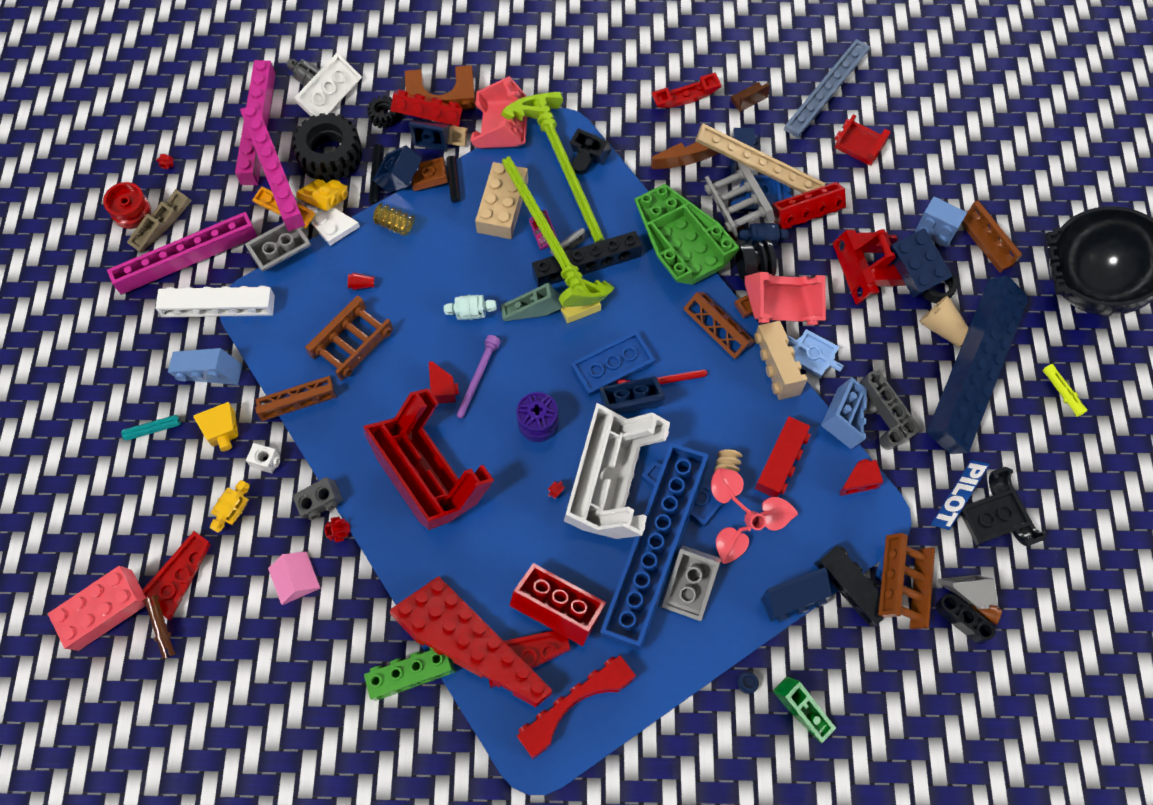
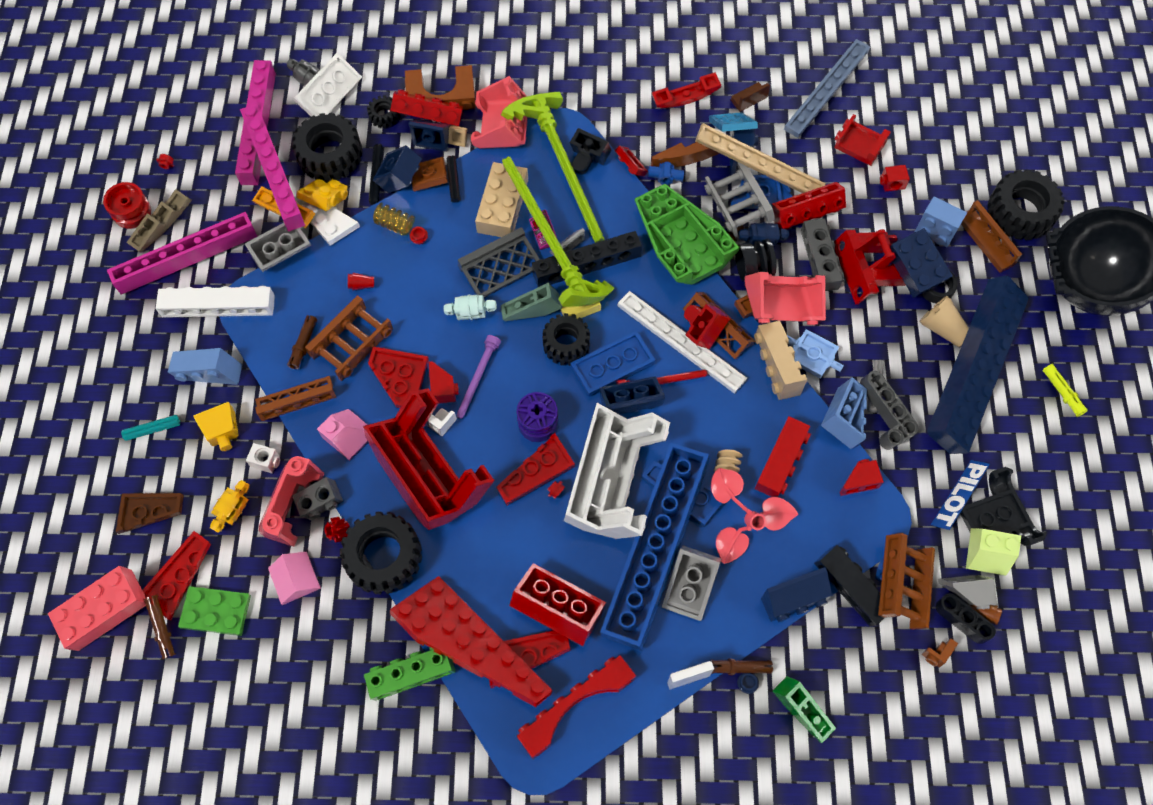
none -> reddish brown wing [116,493,184,534]
none -> bright green plate [178,586,251,636]
none -> coral windscreen [259,456,324,547]
none -> reddish brown pin [287,315,318,370]
none -> bright pink slope [317,409,368,461]
none -> black tyre [340,511,422,595]
none -> red plate [368,346,429,408]
none -> red plate [410,226,428,244]
none -> white panel [426,408,457,436]
none -> dark grey fence [458,227,540,297]
none -> red wing [496,433,575,505]
none -> black tyre [542,313,590,366]
none -> red piece [615,146,648,176]
none -> white tile [618,291,747,394]
none -> blue axle [648,162,684,185]
none -> white tile [667,661,714,689]
none -> red brick [684,304,730,349]
none -> dark azure tile [709,112,758,132]
none -> reddish brown pin [710,658,773,675]
none -> dark grey brick [801,218,844,291]
none -> red brick [880,165,910,192]
none -> dark orange bracket [922,639,958,668]
none -> yellowish green slope [966,528,1021,576]
none -> black tyre [987,169,1064,240]

